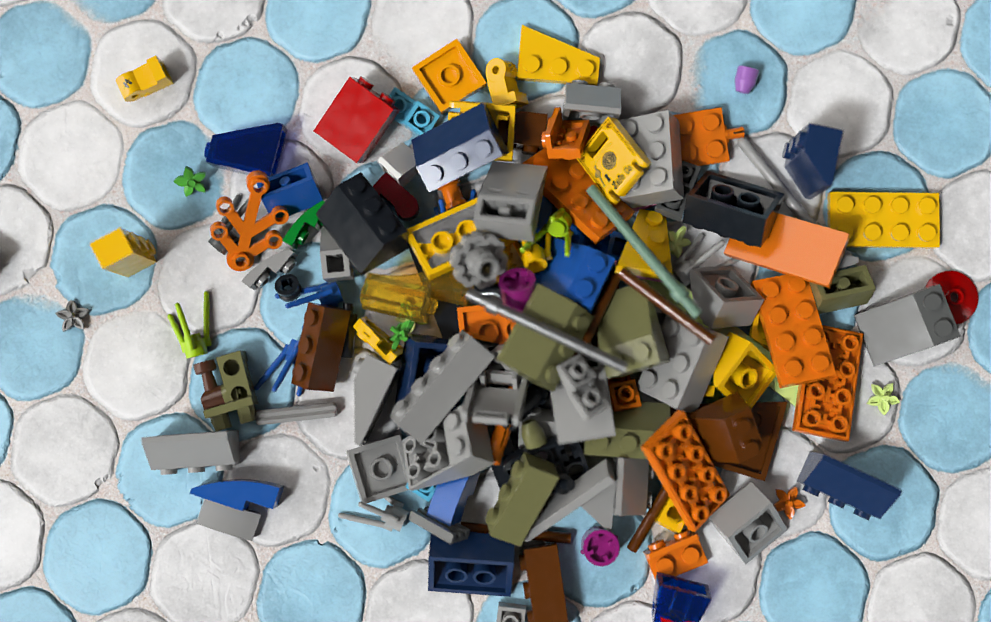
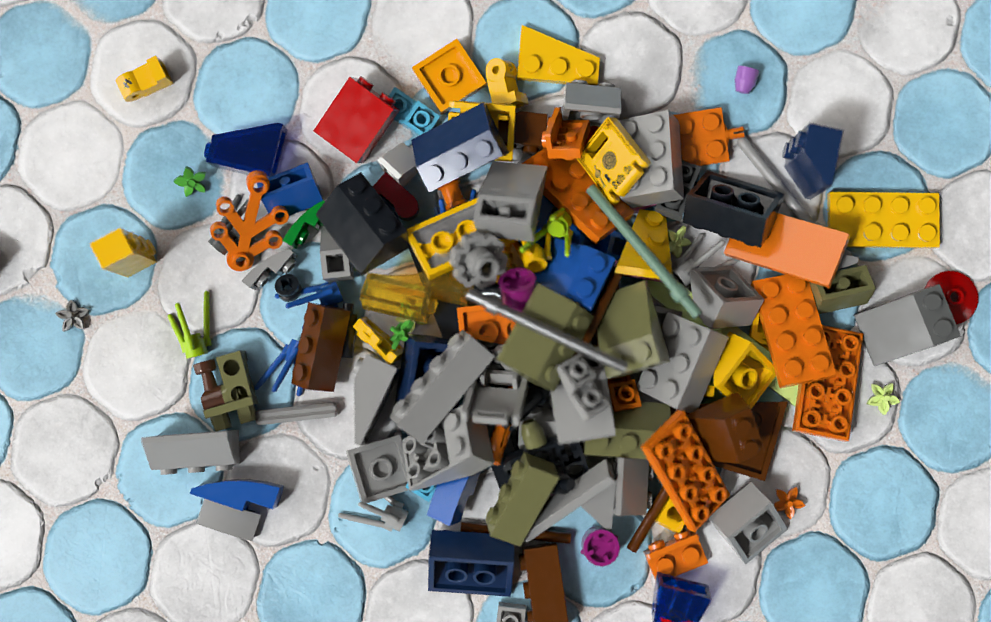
dark grey tile [409,506,470,544] -> none
reddish brown bar [617,267,716,346] -> none
dark blue slope [796,452,903,521] -> none

